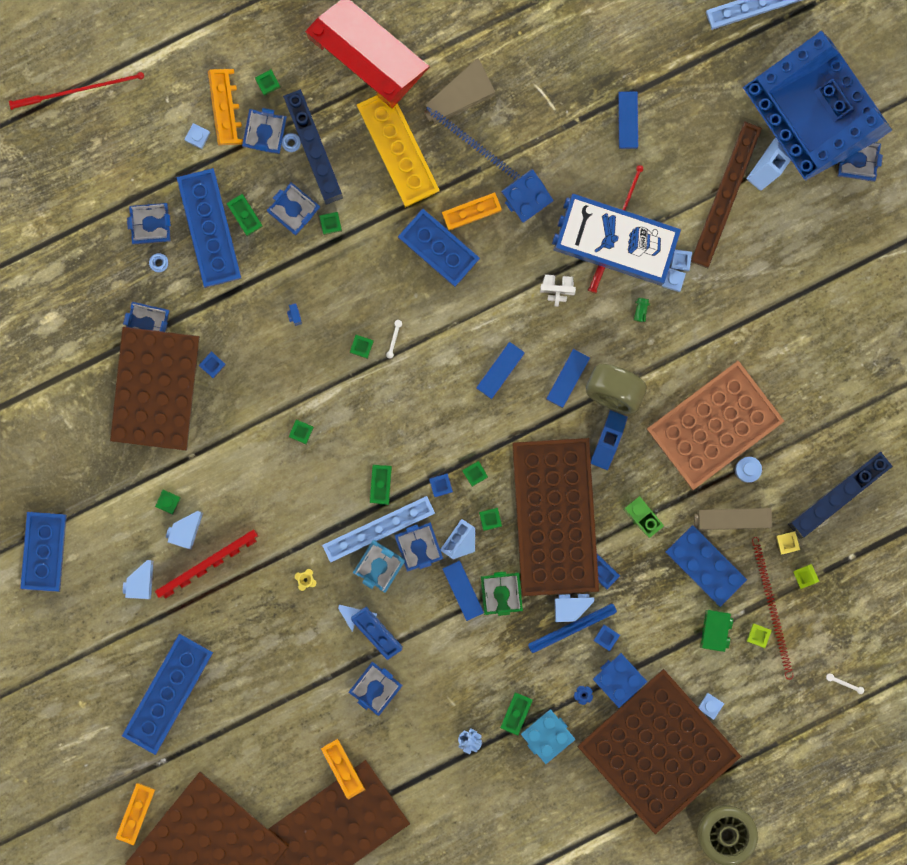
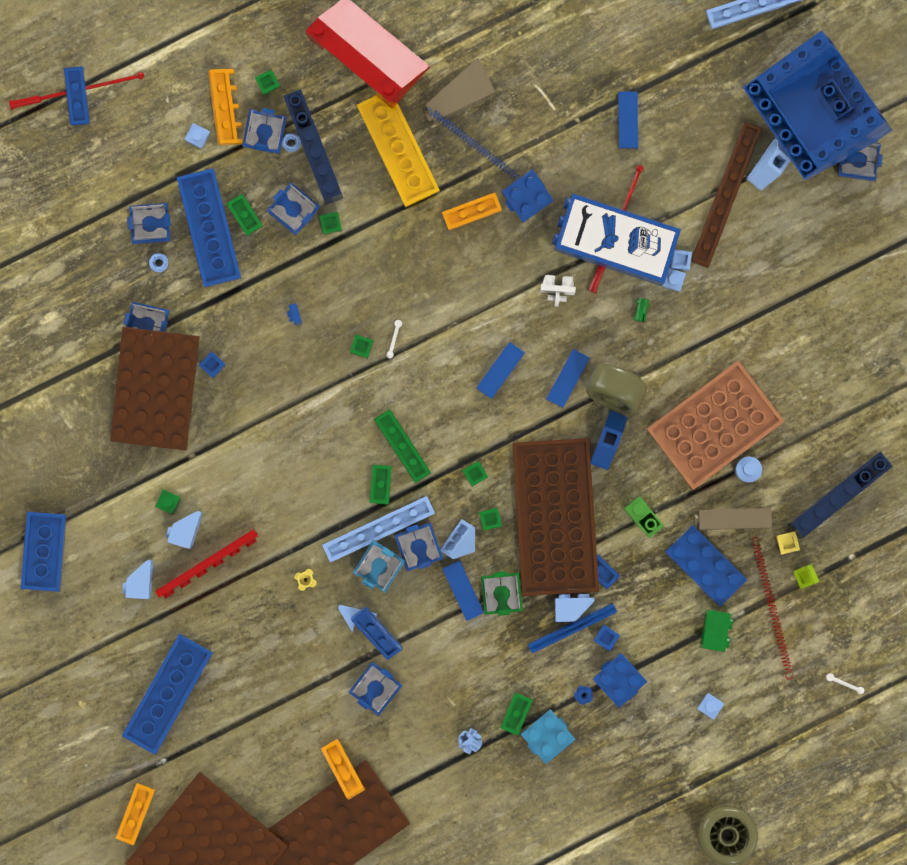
green plate [289,419,314,445] -> none
blue plate [398,209,480,287] -> none
blue plate [429,474,453,498] -> none
reddish brown plate [577,669,742,834] -> none
lime plate [746,623,772,648] -> none
none -> blue tile [64,66,90,126]
none -> green tile [374,409,431,484]

